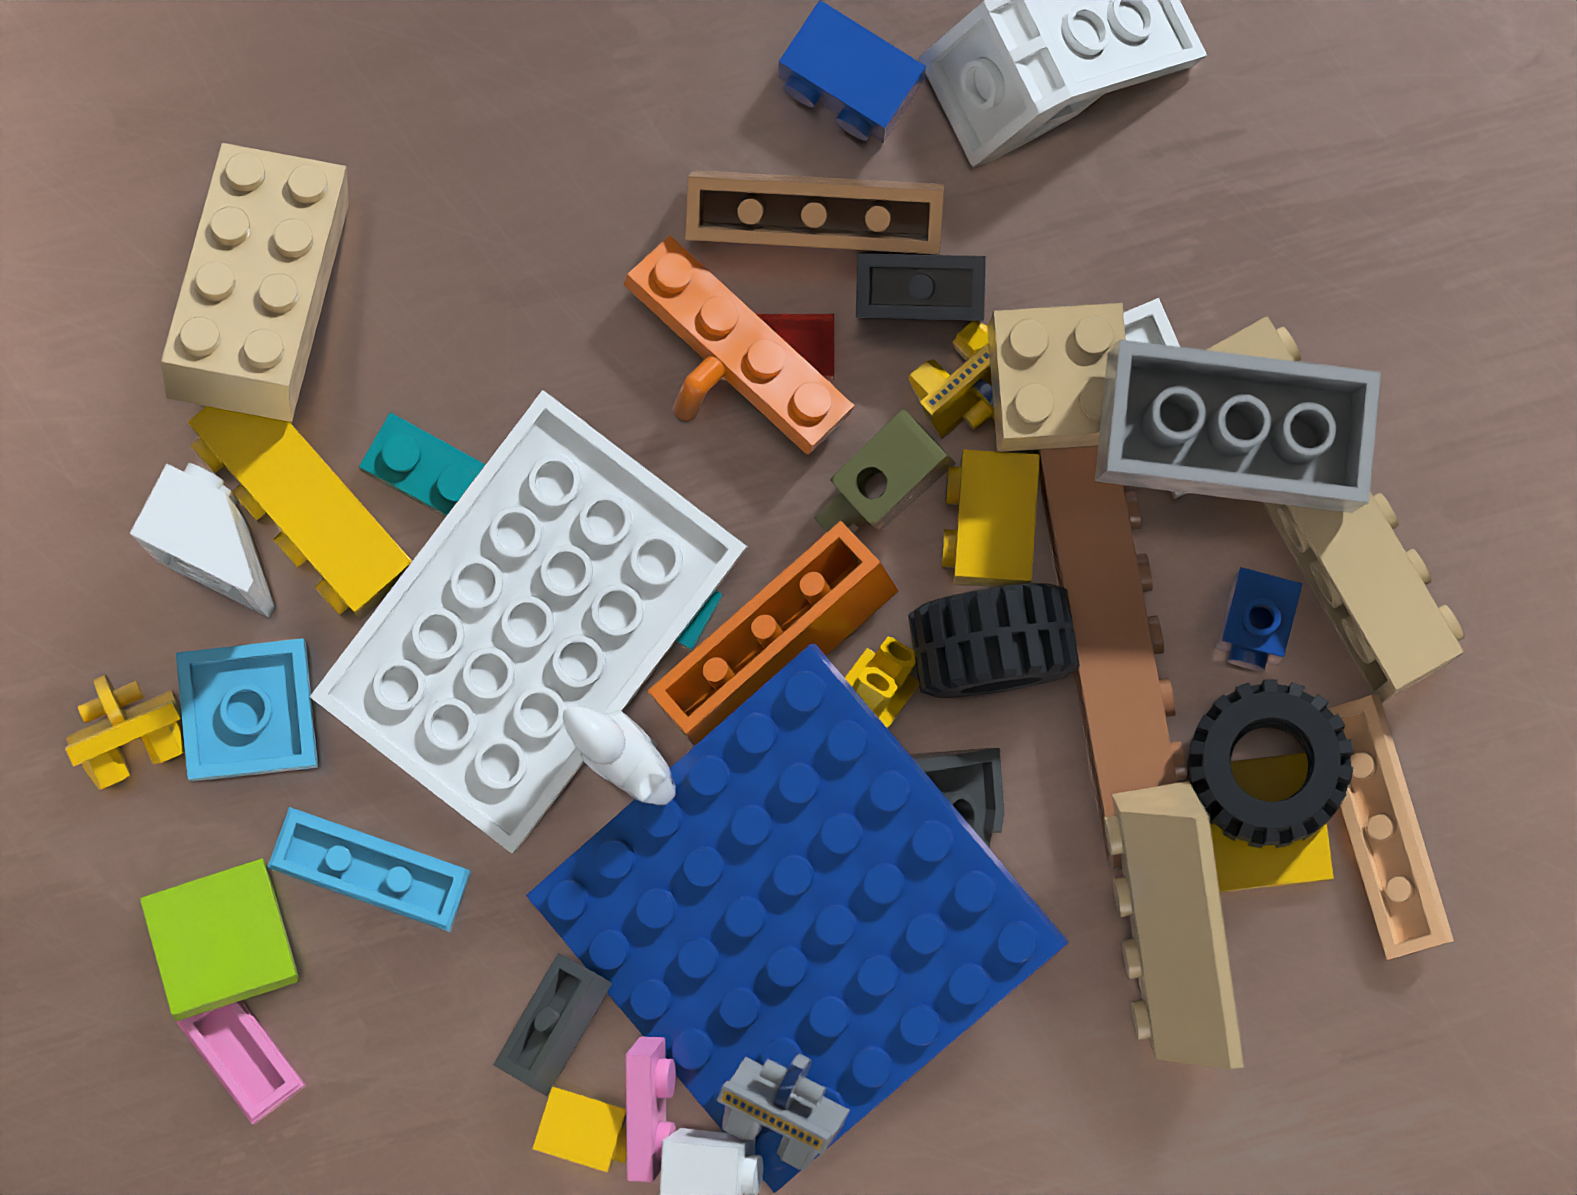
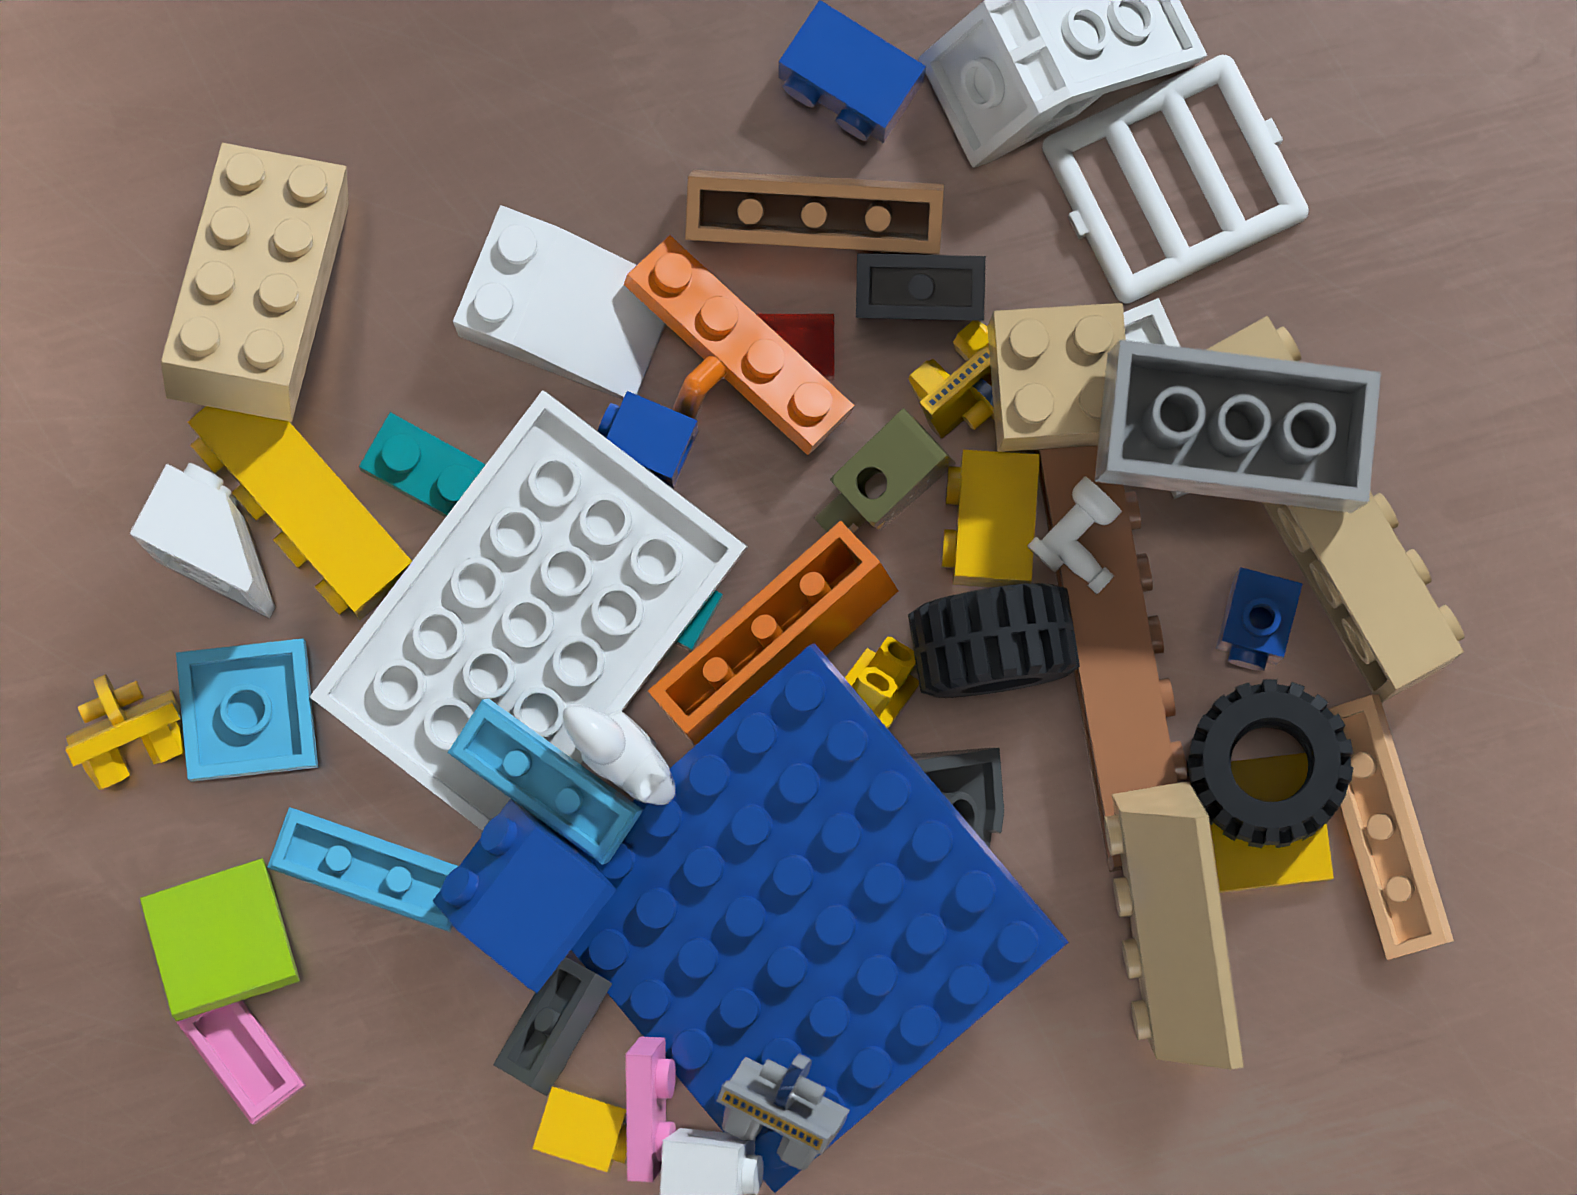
none -> blue slope [432,798,616,993]
none -> medium azure tile [448,699,643,865]
none -> white slope [453,205,666,400]
none -> blue brick [598,391,699,489]
none -> white piece [1027,476,1122,594]
none -> white bar [1042,55,1309,303]

